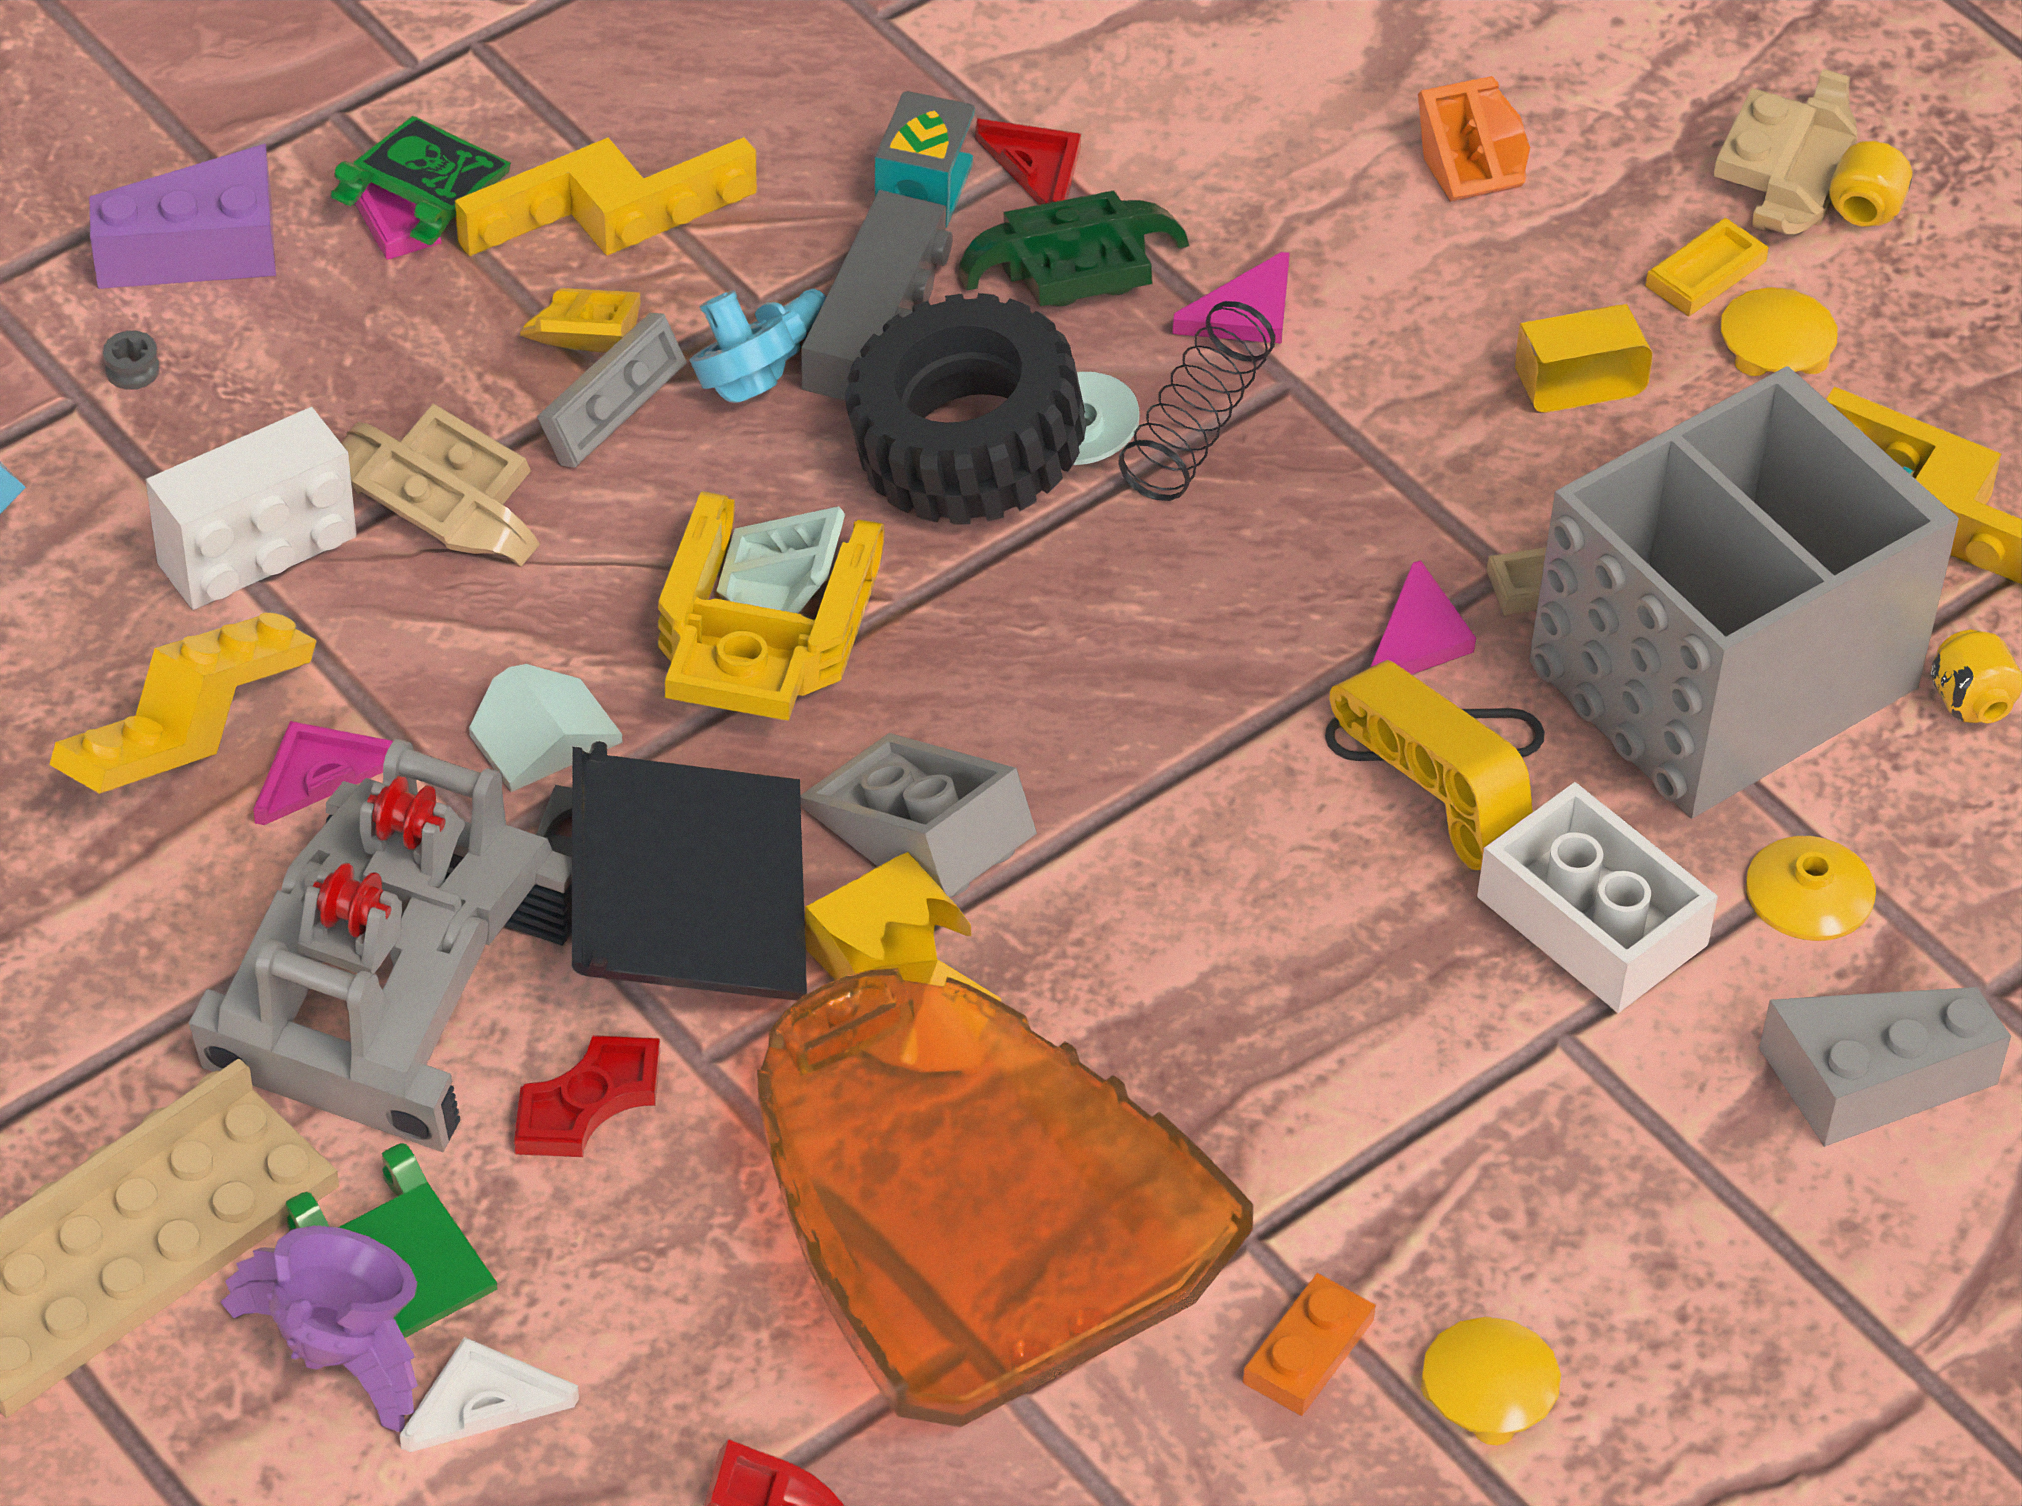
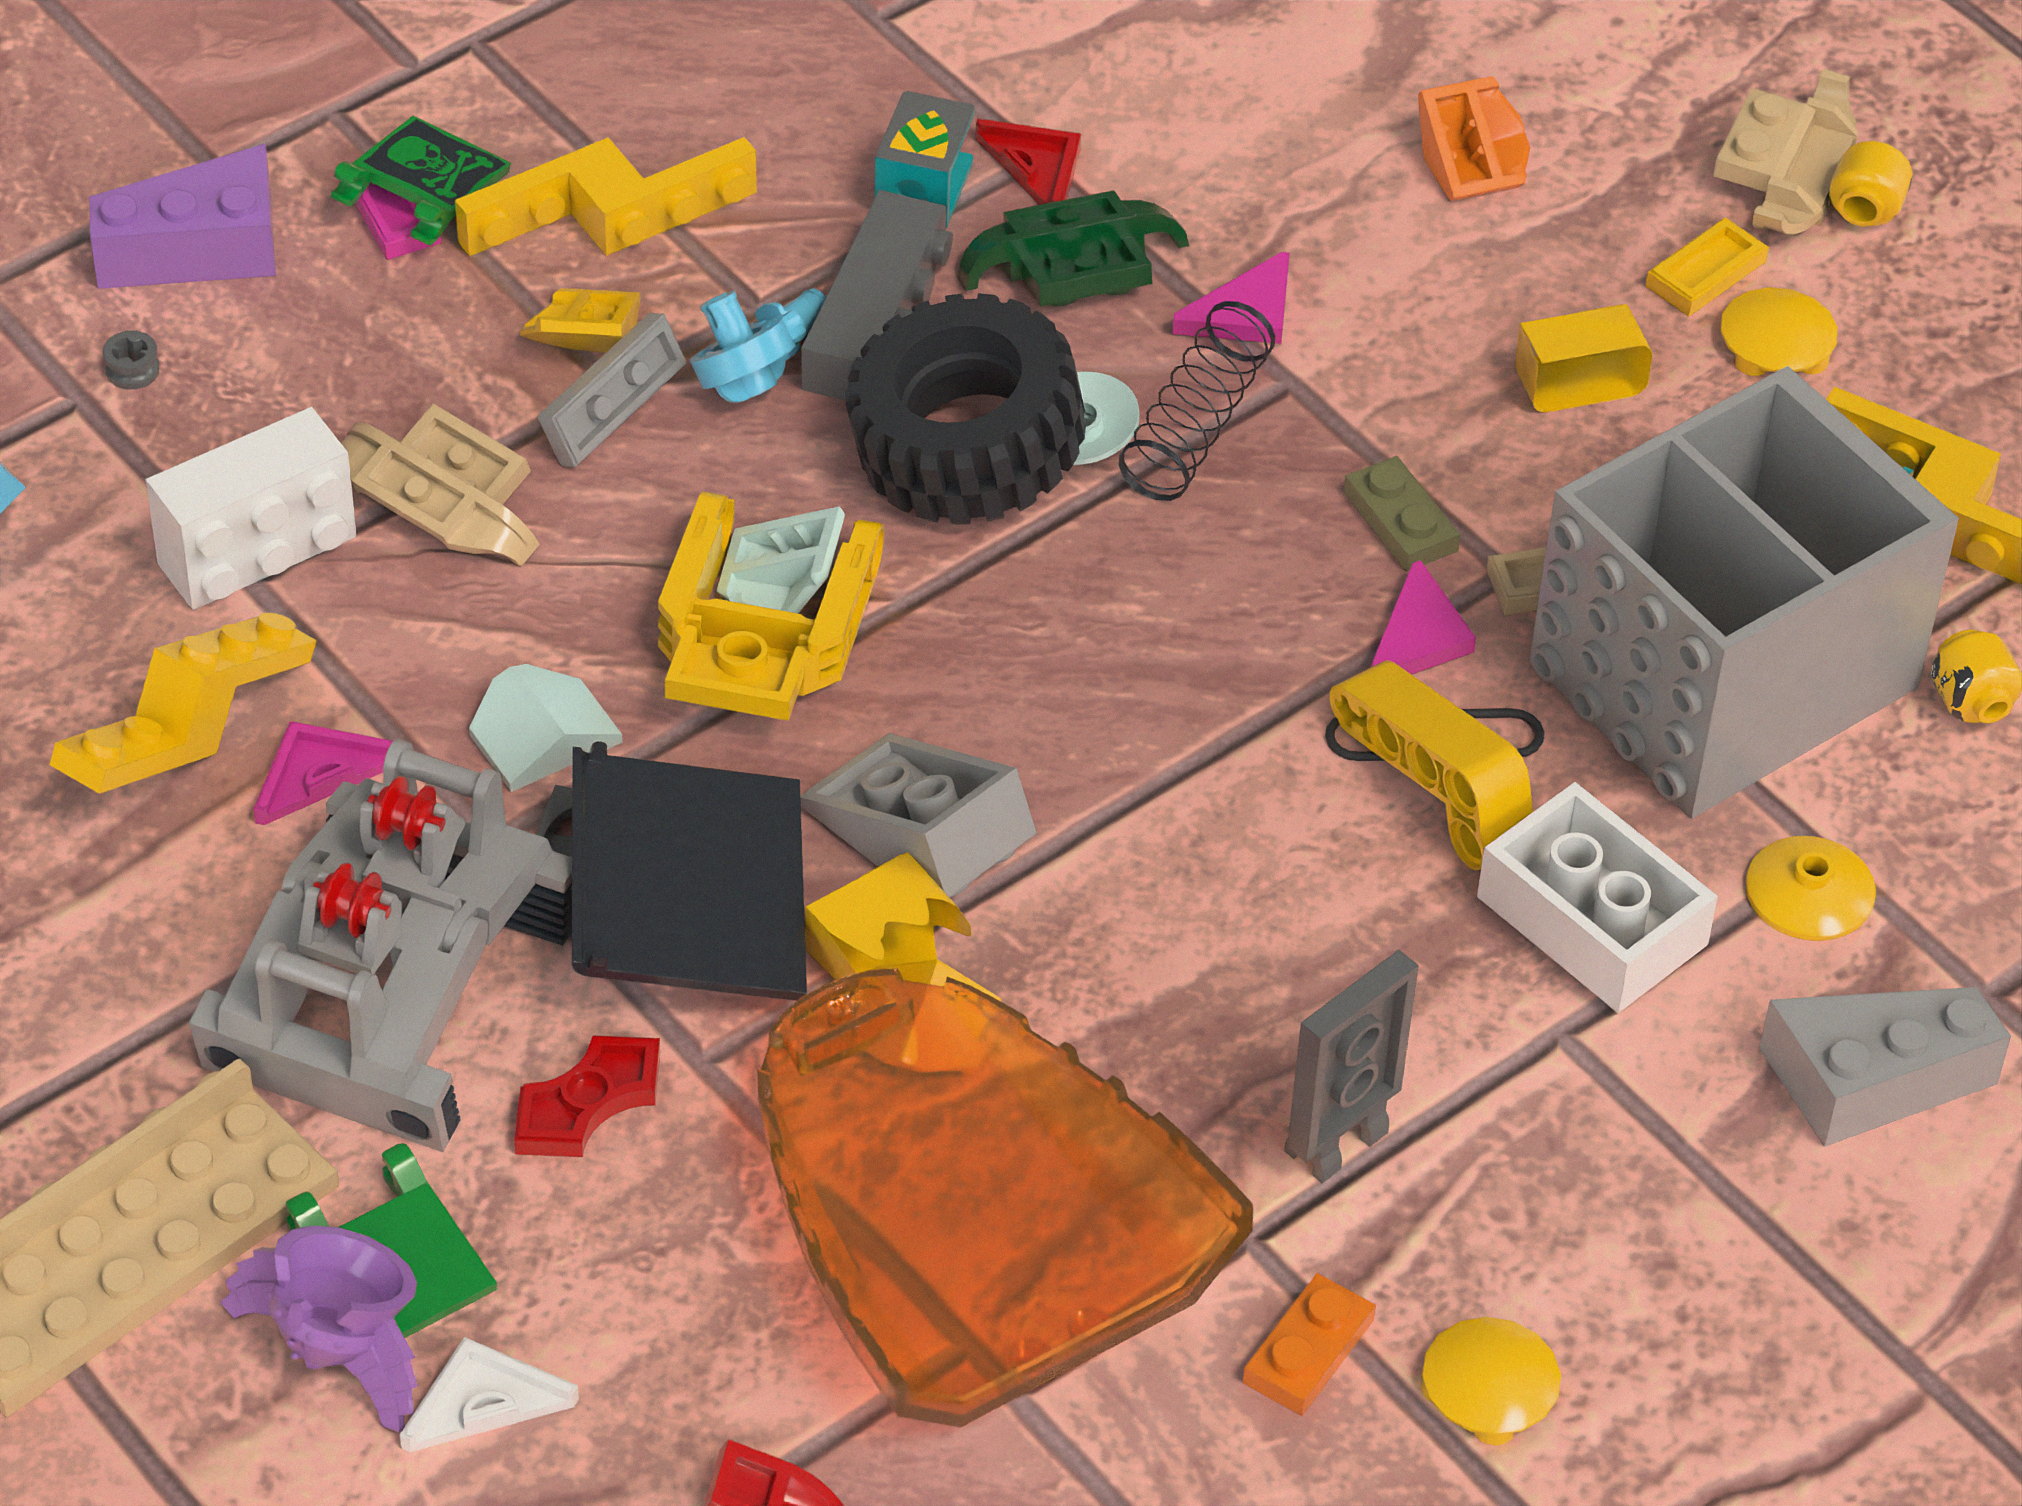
none -> dark grey tile [1284,950,1419,1183]
none -> olive plate [1343,456,1461,572]

